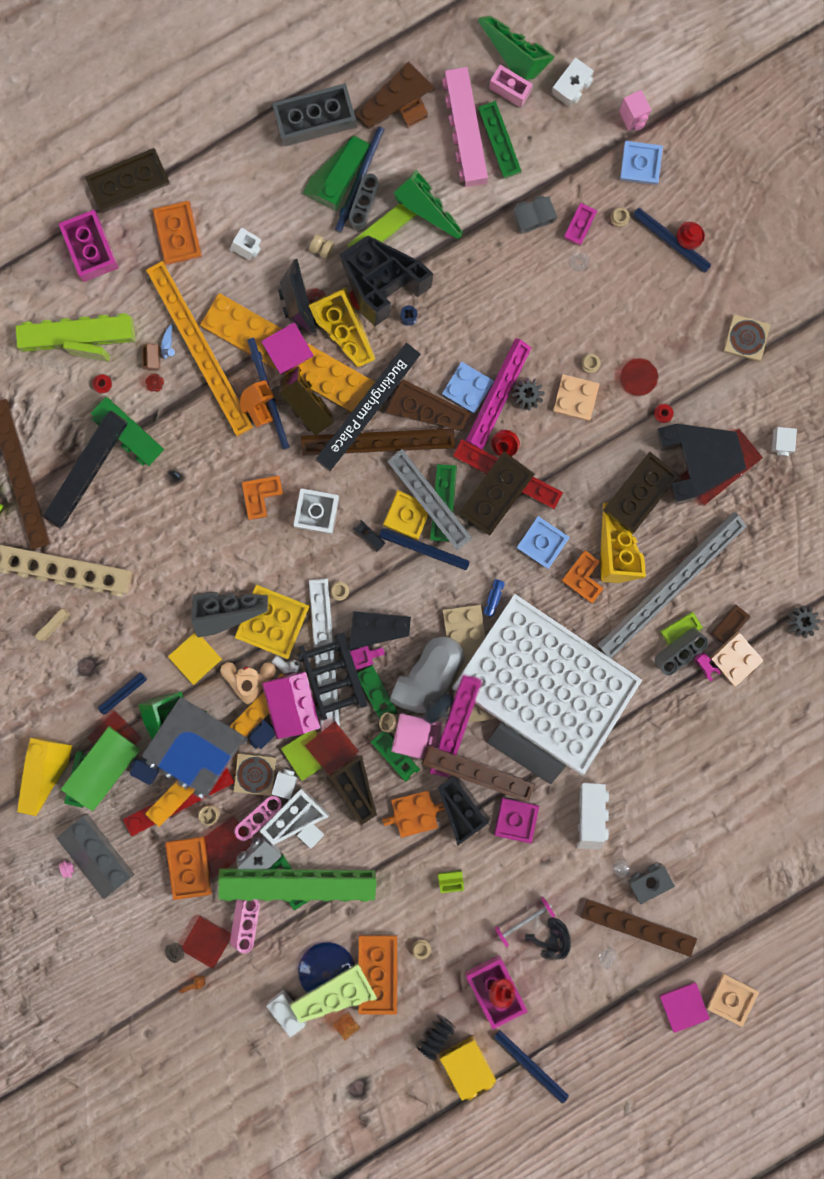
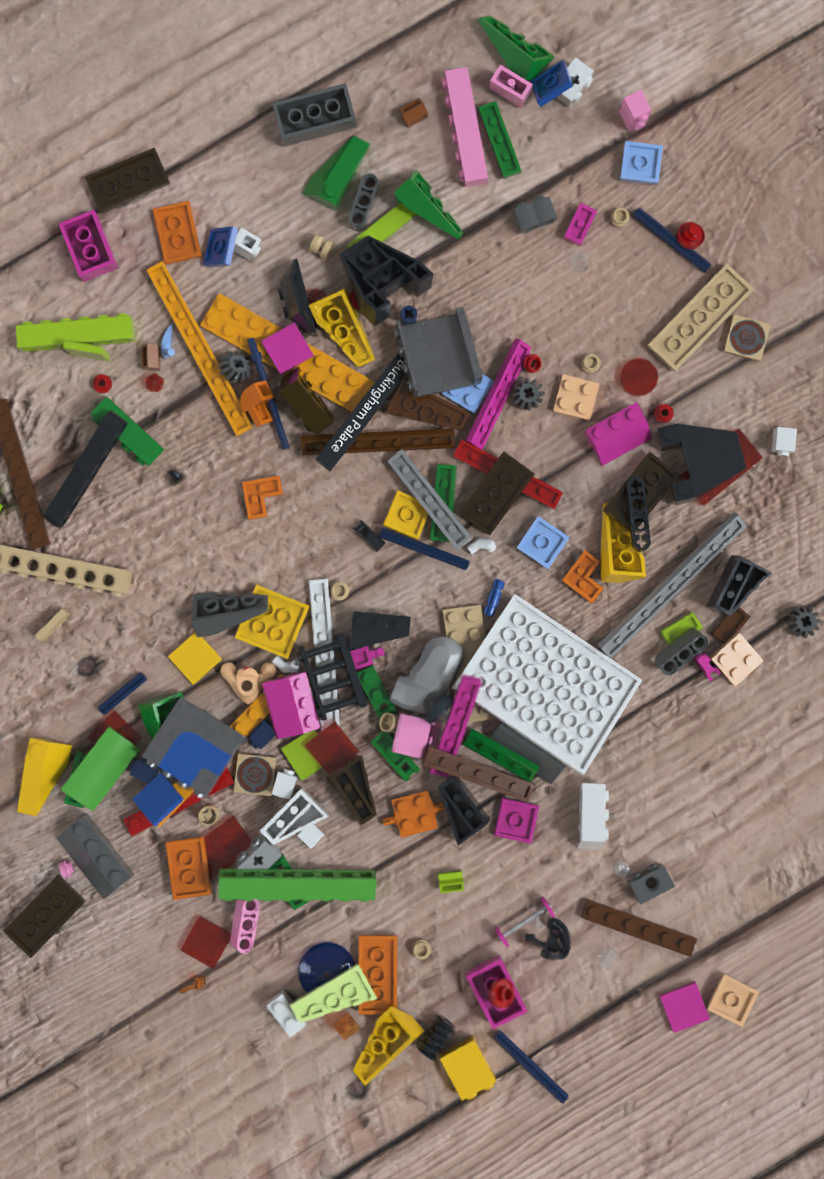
clear smoke tile [165,942,184,963] -> none
bright pink beam [235,796,282,840] -> none
white brick [294,488,340,535] -> none
dark blue bar [334,126,384,233] -> none
reddish brown wing [355,61,435,129] -> none
red plate [491,429,520,456] -> none
none -> dark brown plate [3,874,86,958]
none -> blue tile [132,772,184,827]
none -> blue tile [203,226,238,268]
none -> dark grey gear [218,351,252,384]
none -> yellow wedge [353,1006,424,1086]
none -> flat silver panel [393,307,483,398]
none -> green plate [463,729,540,783]
none -> white arm [466,538,496,554]
none -> red plate [523,354,542,373]
none -> blue tile [531,60,573,107]
none -> dark pink slope [584,402,652,466]
none -> black beam [625,477,651,552]
none -> tan plate [647,264,754,372]
none -> black wedge [706,555,772,616]

